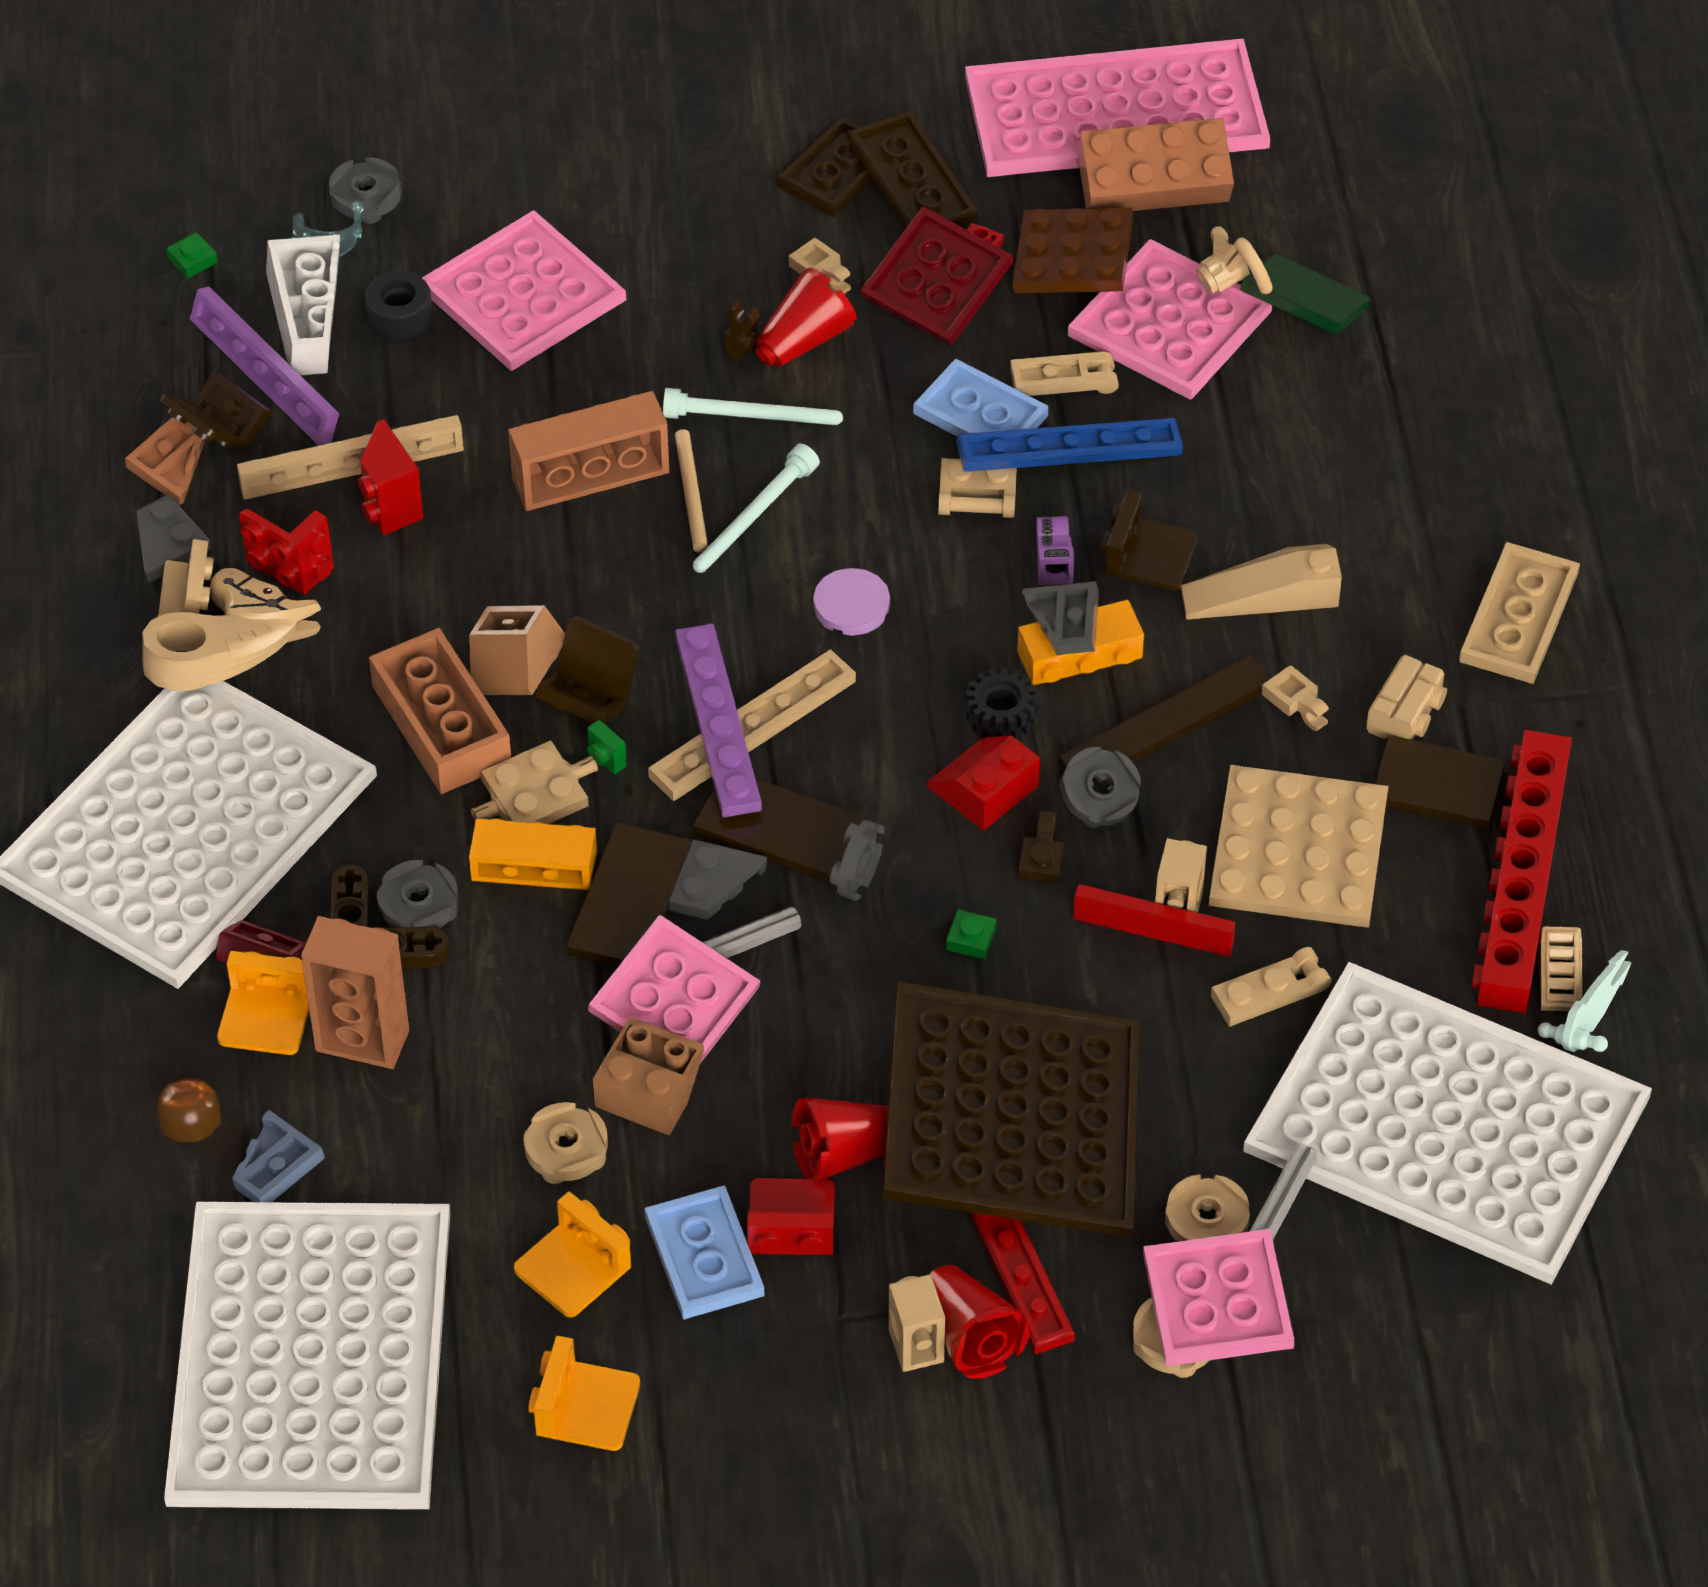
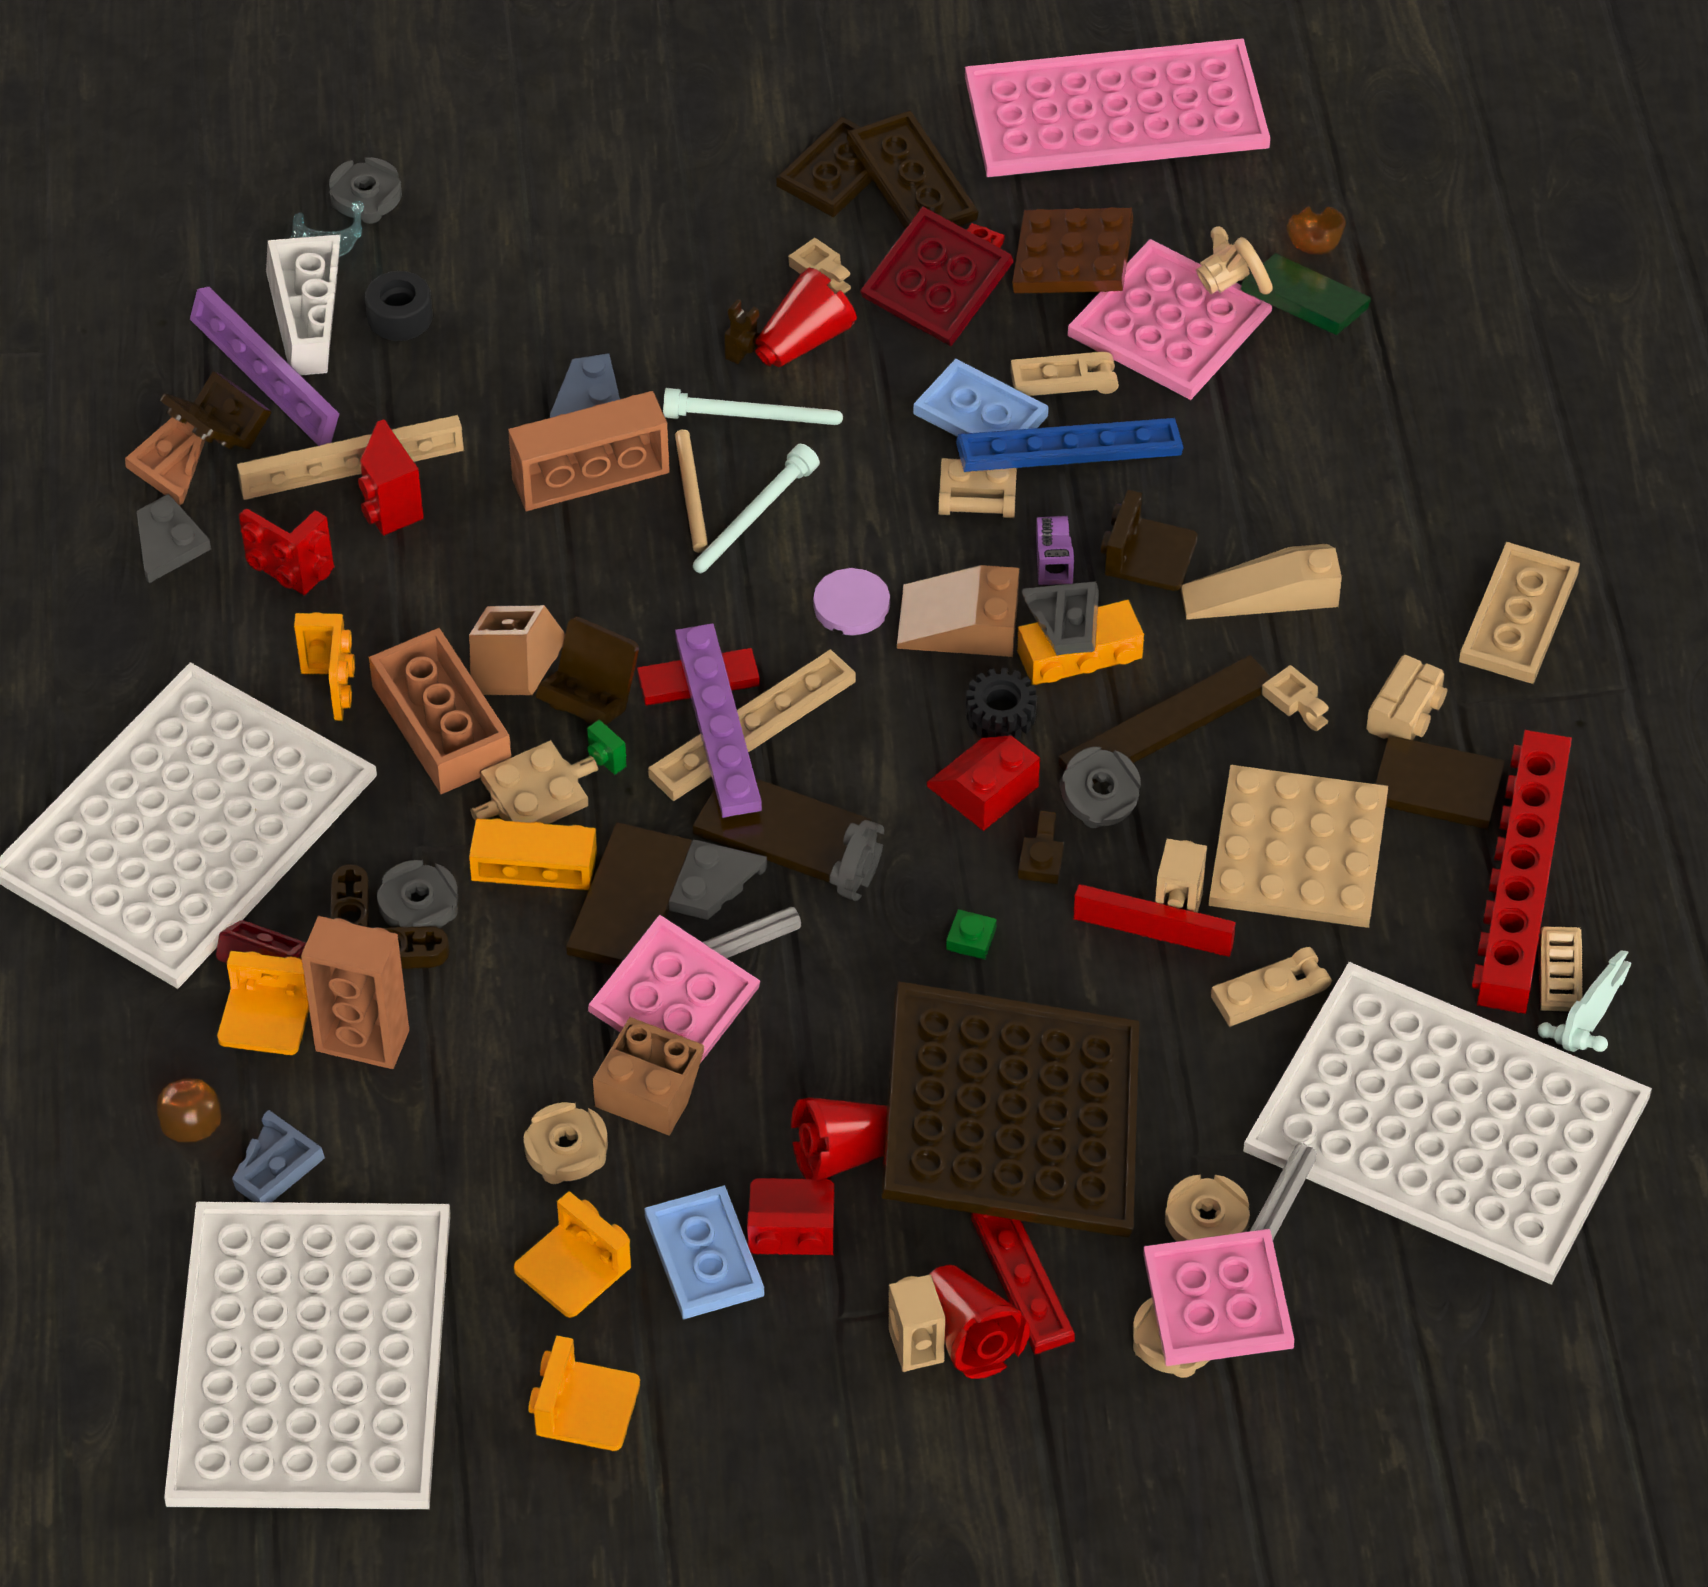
tan animal [142,568,321,691] -> none
tan bracket [158,539,214,617] -> none
green plate [166,232,218,279] -> none
bright pink plate [422,210,626,371] -> none
nougat brick [1077,118,1234,211] -> none
none -> light orange bracket [294,612,355,721]
none -> sand blue wing [550,354,620,418]
none -> red tile [637,648,760,706]
none -> medium nougat slope [897,565,1019,657]
none -> clear orange hair [1286,207,1346,255]

